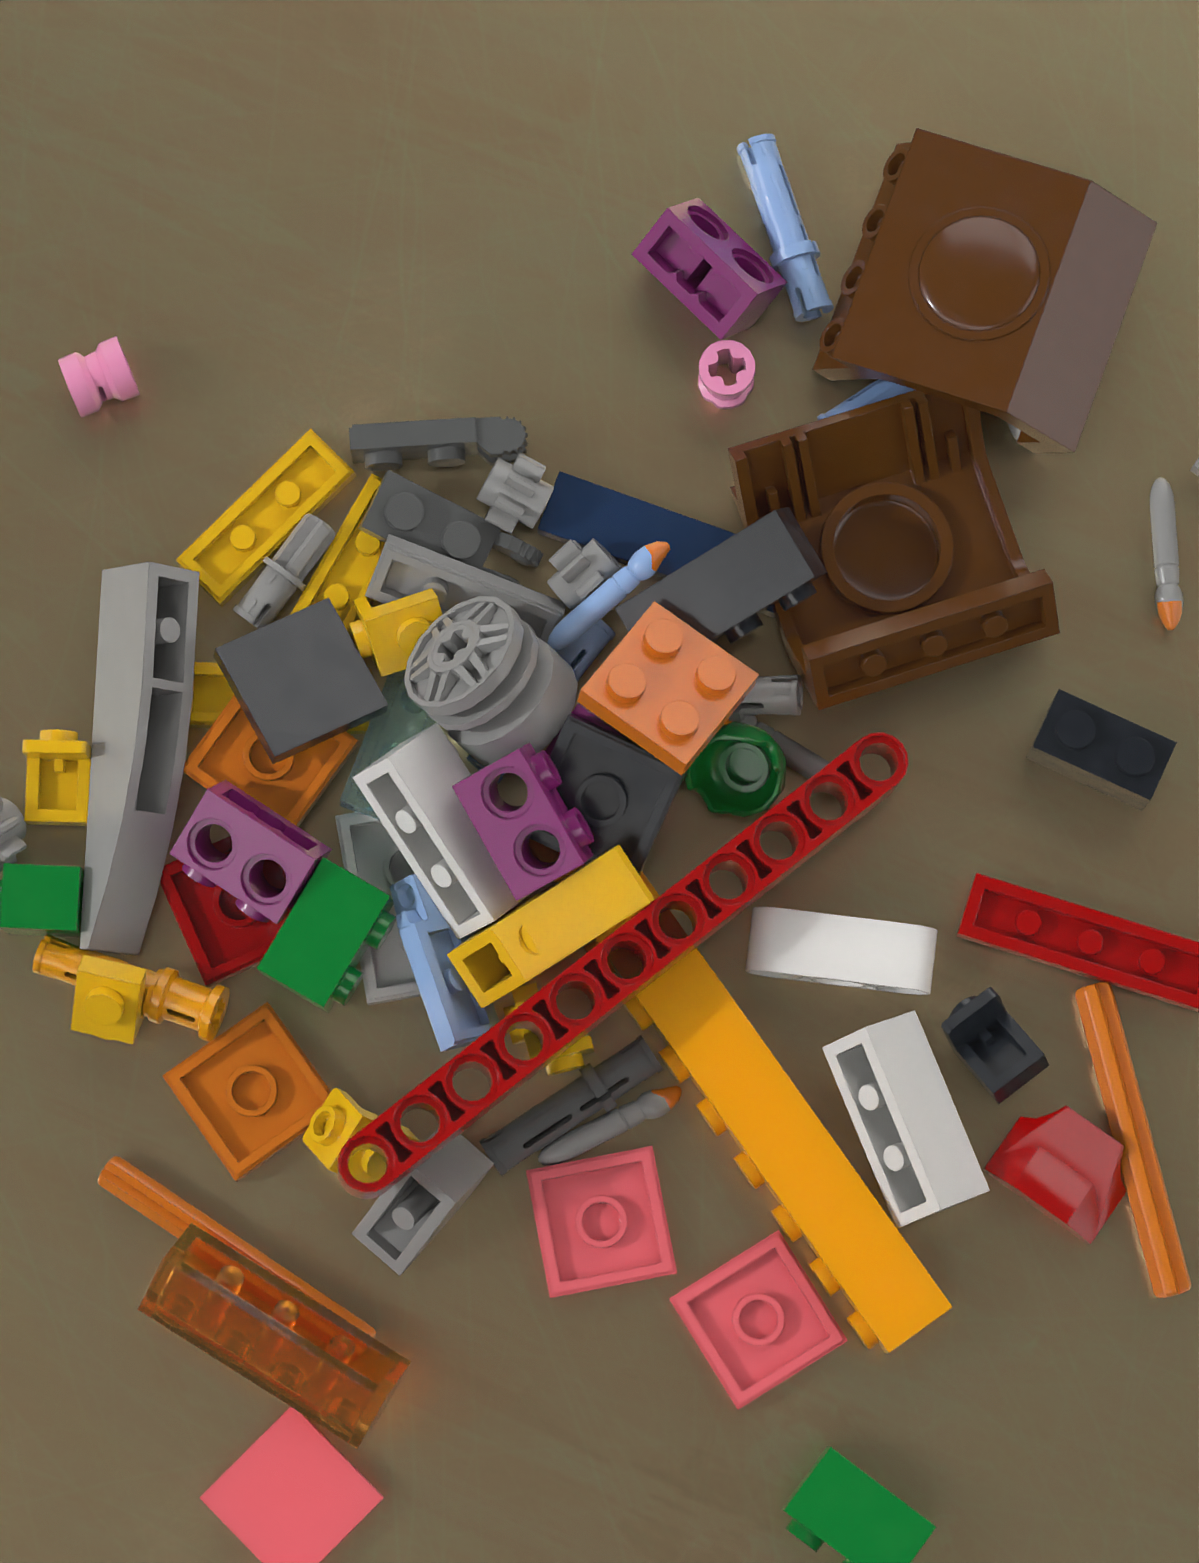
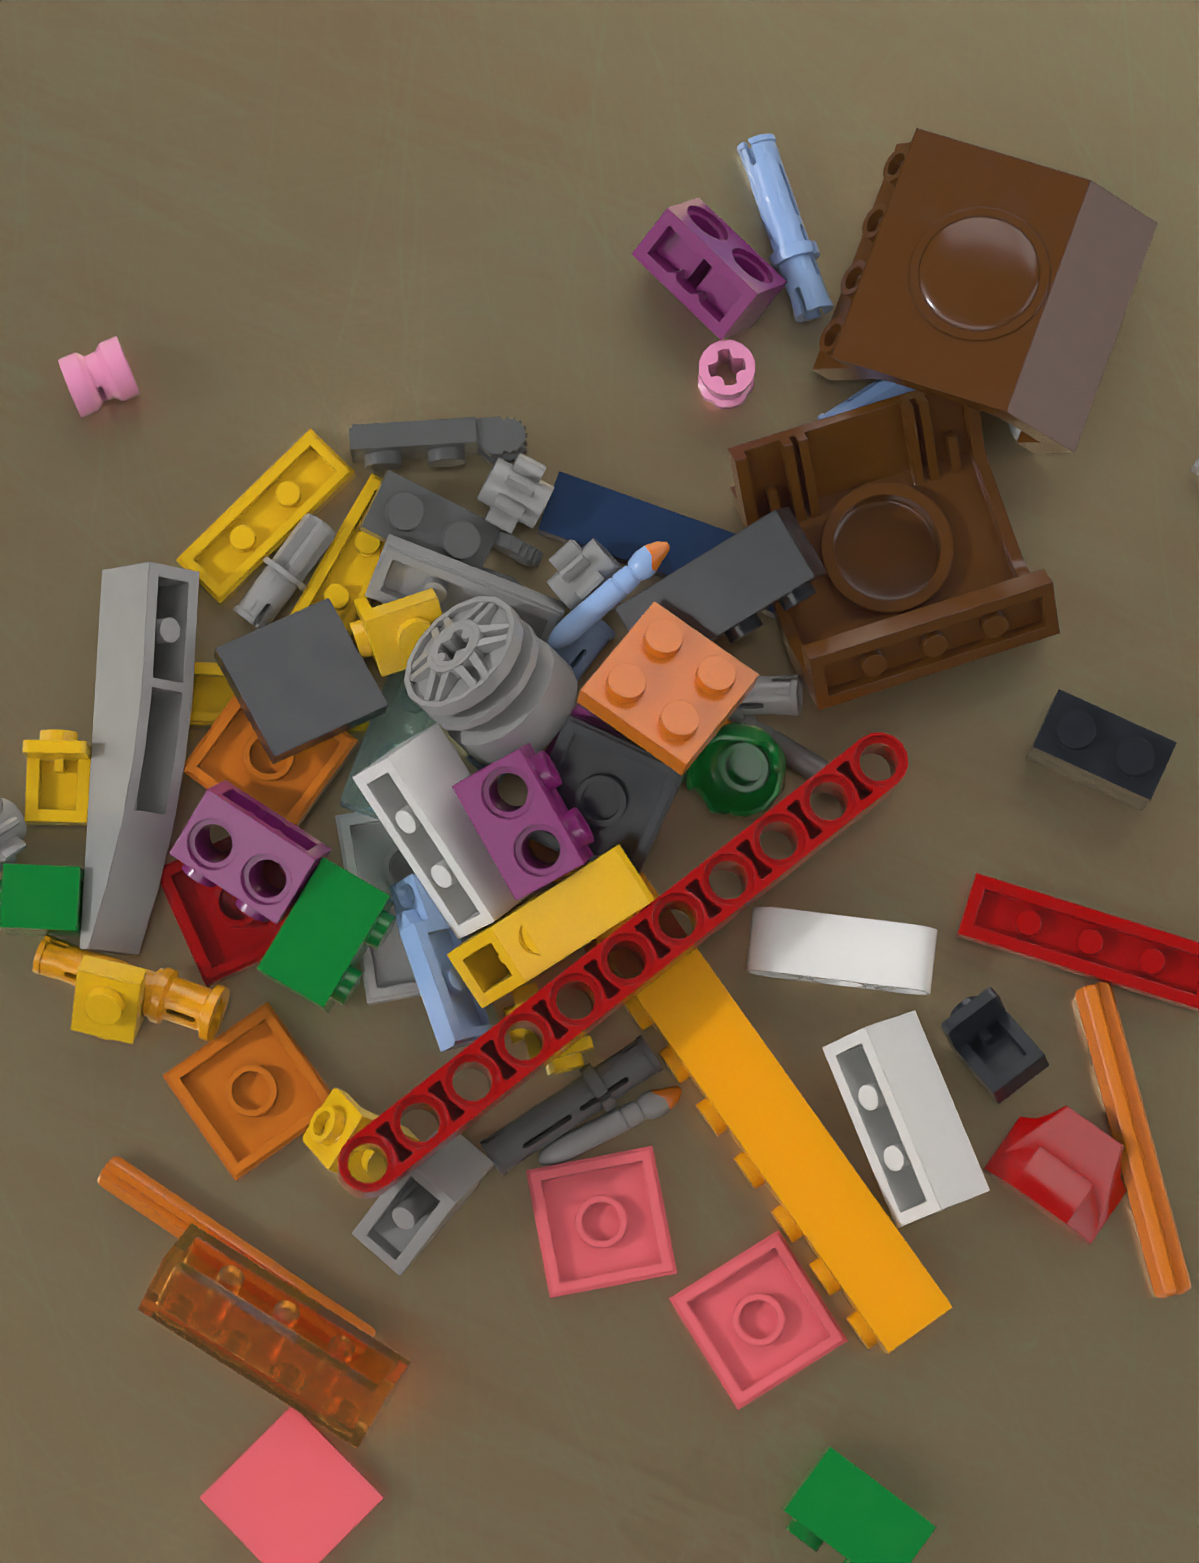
light grey piece [1150,477,1184,630] -> none

